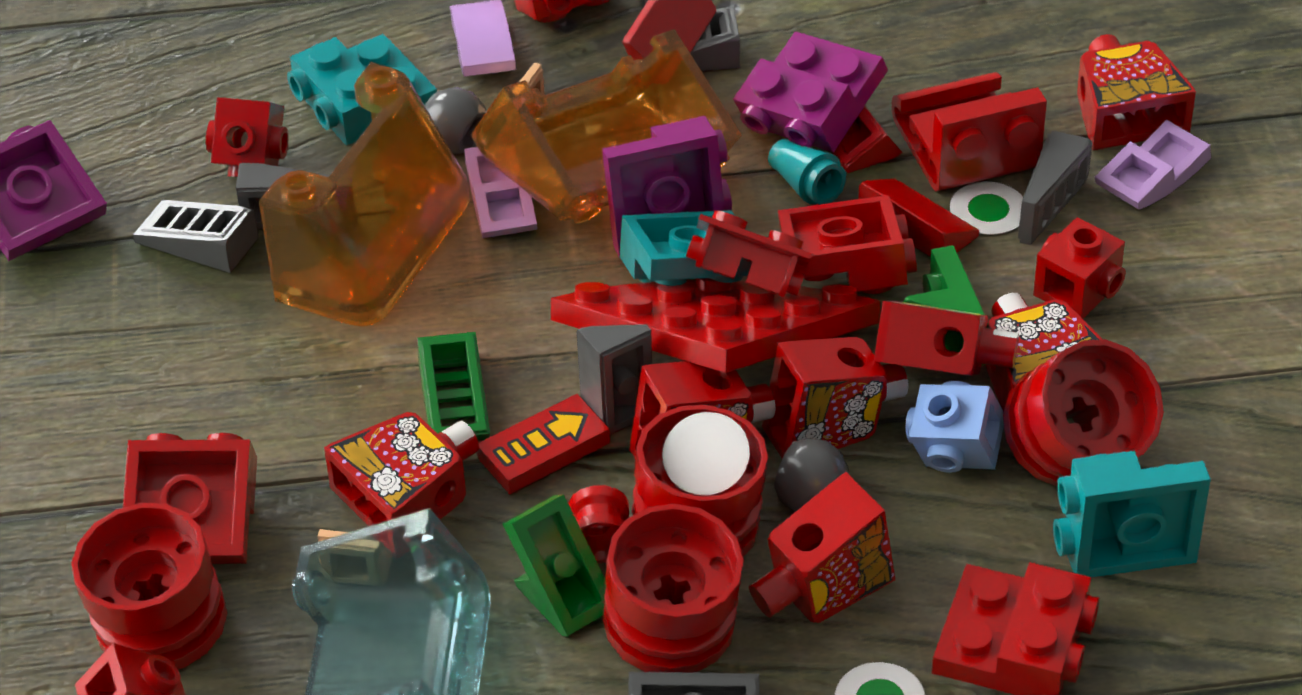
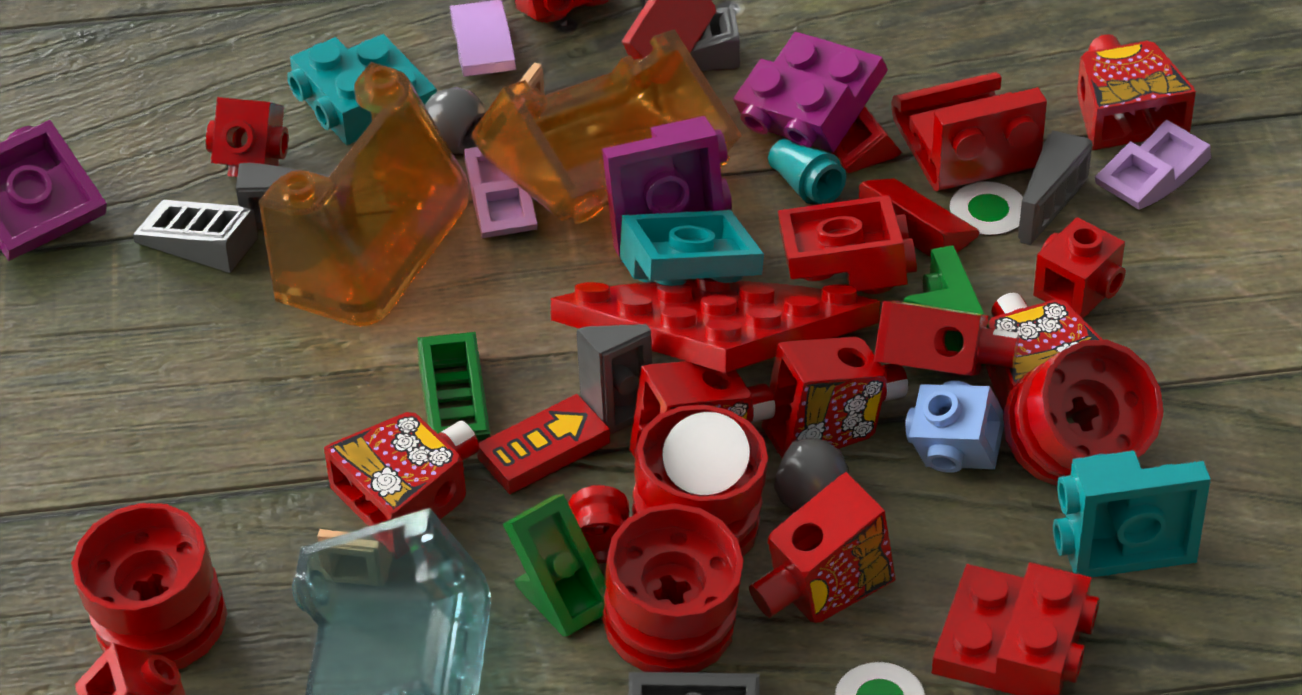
red plate [123,433,257,564] -> none
red hinge [686,211,813,298] -> none

